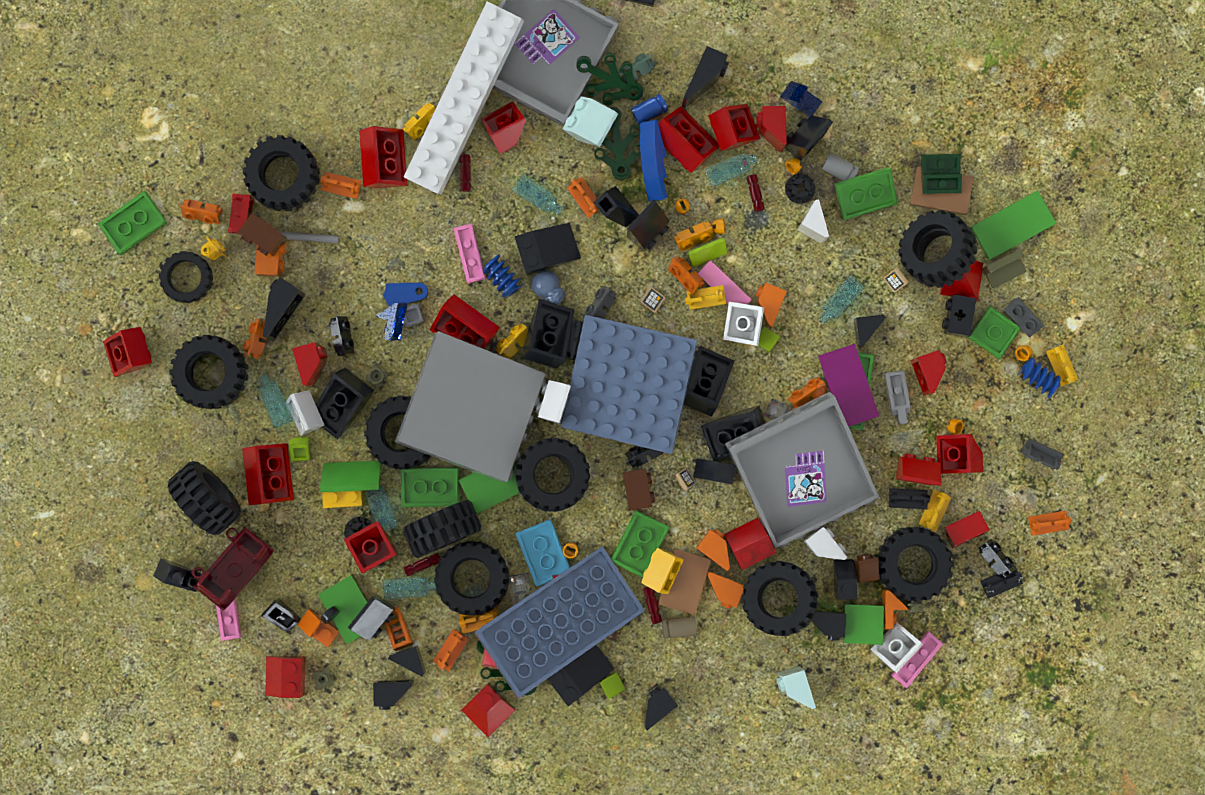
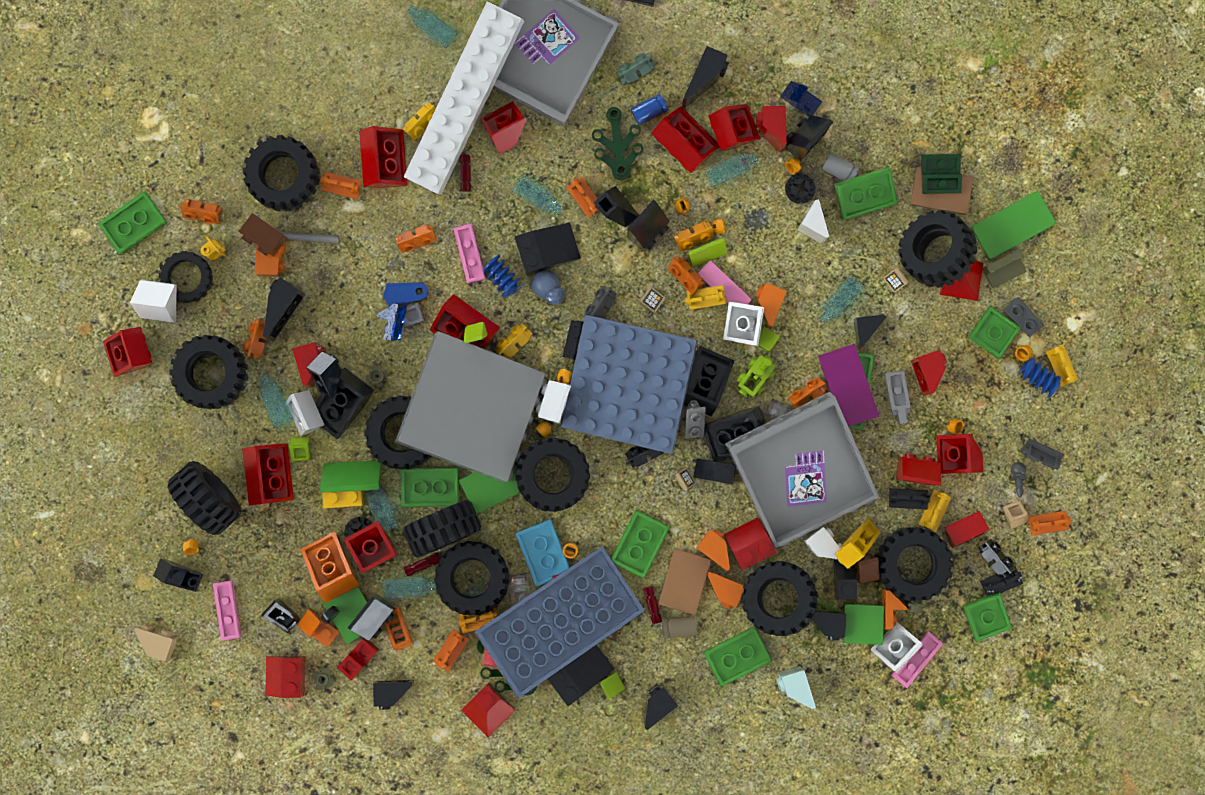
dark red container [192,527,274,611] -> none
red hinge [228,193,254,235] -> none
black hinge [329,316,354,356] -> none
black slope [388,645,426,677] -> none
black slope [521,299,575,369] -> none
light aqua slope [563,96,618,147] -> none
dark green plant [576,52,643,105] -> none
reddish brown brick [623,469,655,511] -> none
blue slope [640,119,668,202] -> none
yellow brick [641,548,684,594] -> none
dark red axle [747,174,765,212] -> none
black brick [942,295,977,338] -> none
none -> white slope [130,280,177,323]
none -> tan slope [135,624,178,661]
none -> light orange hinge [183,538,199,555]
none -> orange slope [300,531,360,603]
none -> black slope [307,352,342,399]
none -> red slope [337,638,379,680]
none -> orange hinge [396,224,437,254]
none -> clear light blue hinge [407,5,458,48]
none -> lime slope [464,322,487,343]
none -> light orange hinge [535,422,551,438]
none -> light orange hinge [557,369,573,385]
none -> light grey hinge [685,400,706,439]
none -> bright green tile [703,626,772,687]
none -> lime brick [736,355,776,398]
none -> yellow slope [834,518,881,569]
none -> bright green tile [962,592,1012,642]
none -> tan slope [1002,500,1029,528]
none -> dark grey bar [1011,462,1026,498]

